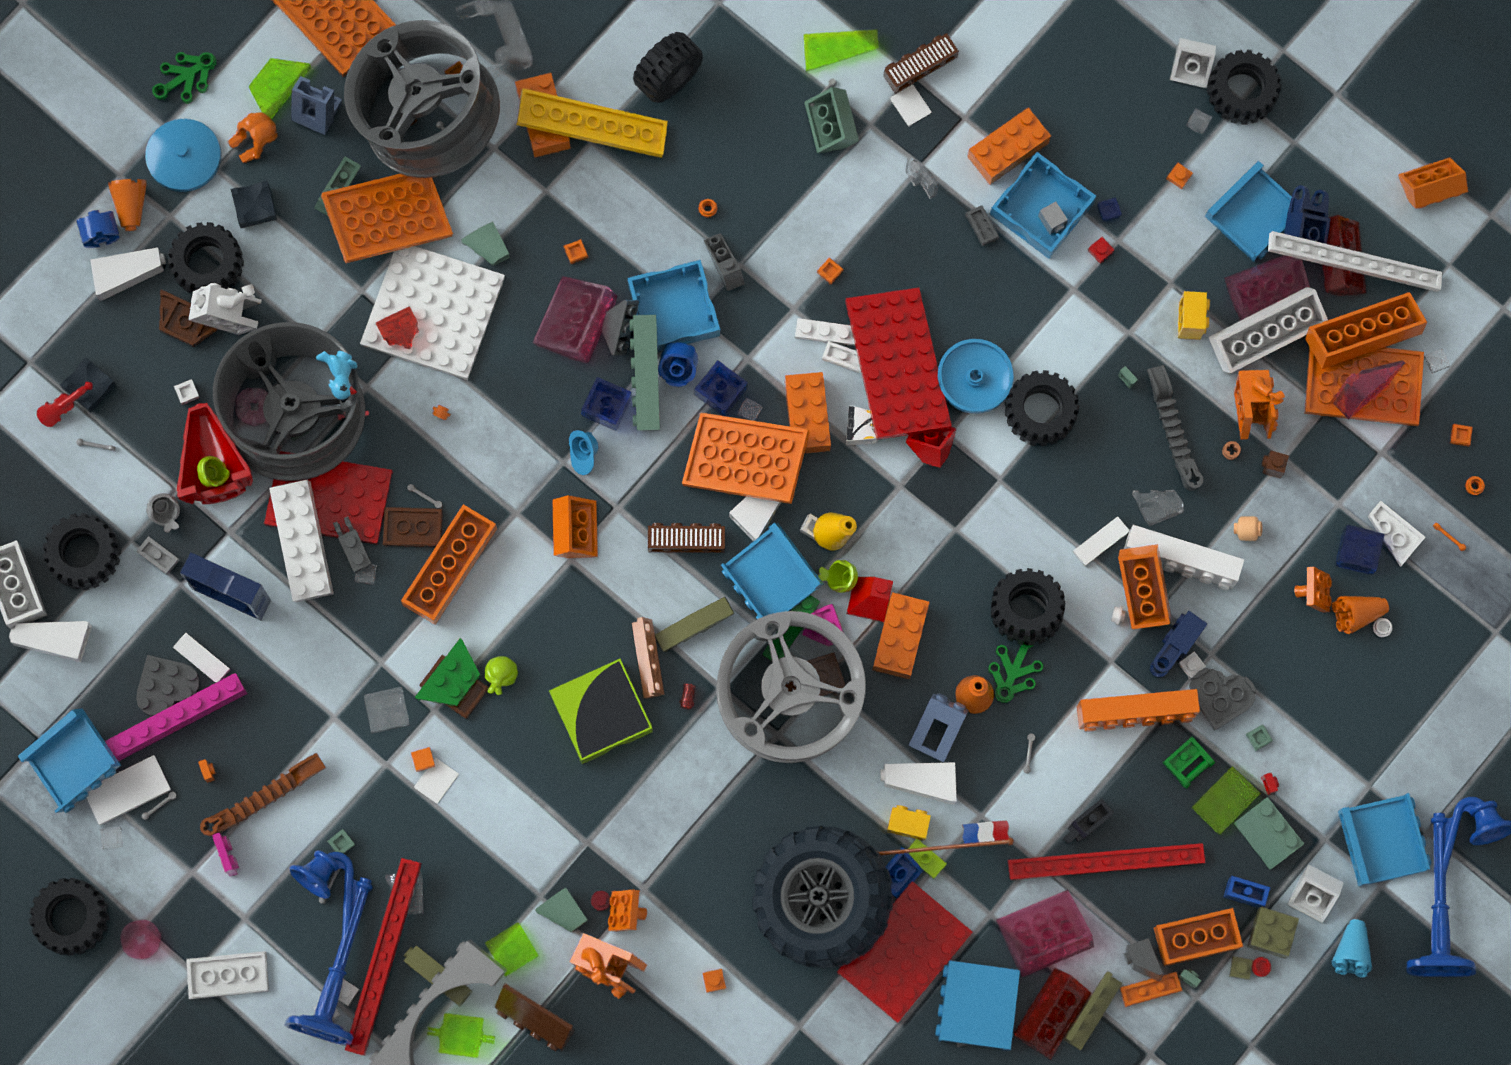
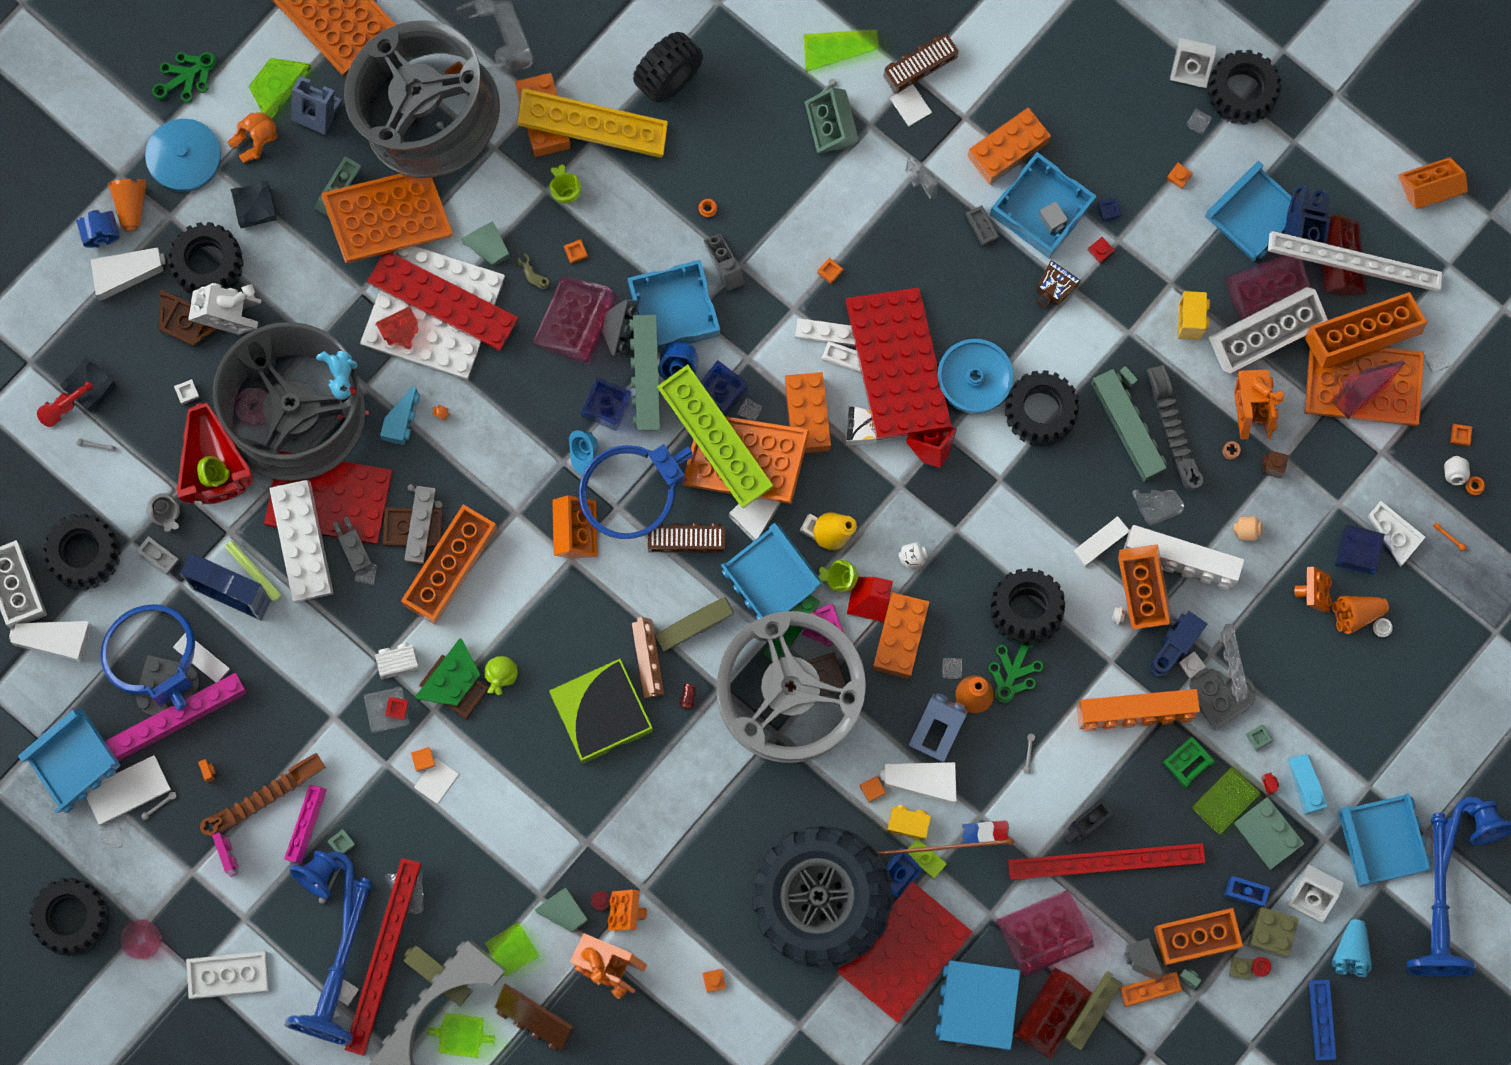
none -> blue brick [101,604,195,711]
none -> yellowish green axle [225,541,281,602]
none -> dark pink plate [284,785,327,864]
none -> red plate [367,252,519,352]
none -> white brick [375,643,419,680]
none -> medium azure slope [380,386,420,445]
none -> red plate [385,696,409,721]
none -> light grey plate [404,486,436,564]
none -> olive arm [518,253,549,289]
none -> lime hat [549,165,582,204]
none -> blue brick [579,444,694,539]
none -> lime plate [657,364,774,509]
none -> orange tile [859,776,886,803]
none -> white head [898,542,928,569]
none -> clear tile [942,658,962,679]
none -> torso [1036,260,1081,308]
none -> sand green brick [1091,369,1167,482]
none -> clear plate [1220,624,1248,702]
none -> medium azure slope [1288,754,1327,815]
none -> blue plate [1308,980,1336,1061]
none -> white head [1444,456,1470,485]

